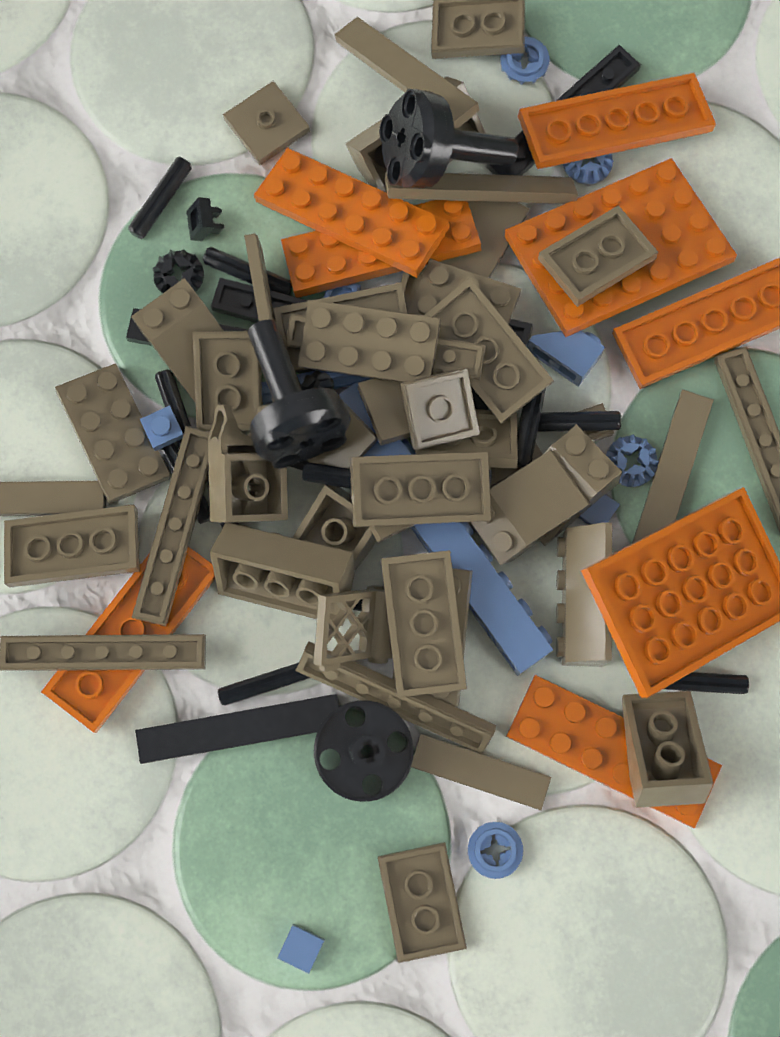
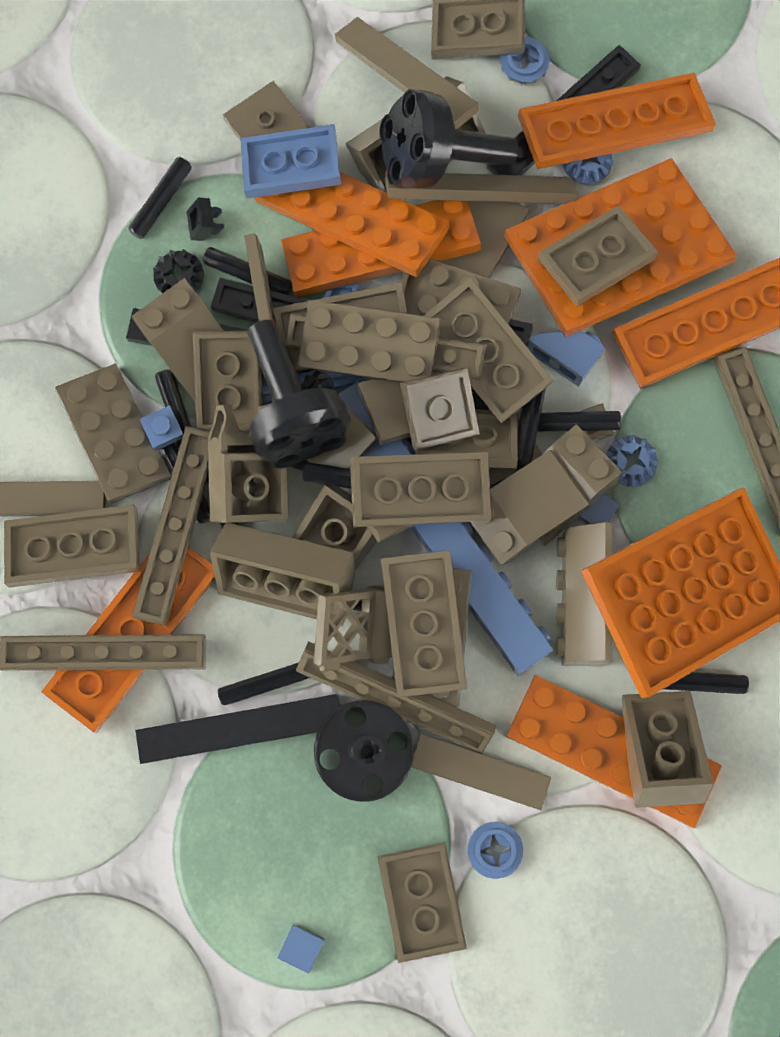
dark tan tile [632,389,713,543] -> none
none -> medium blue plate [240,124,341,199]

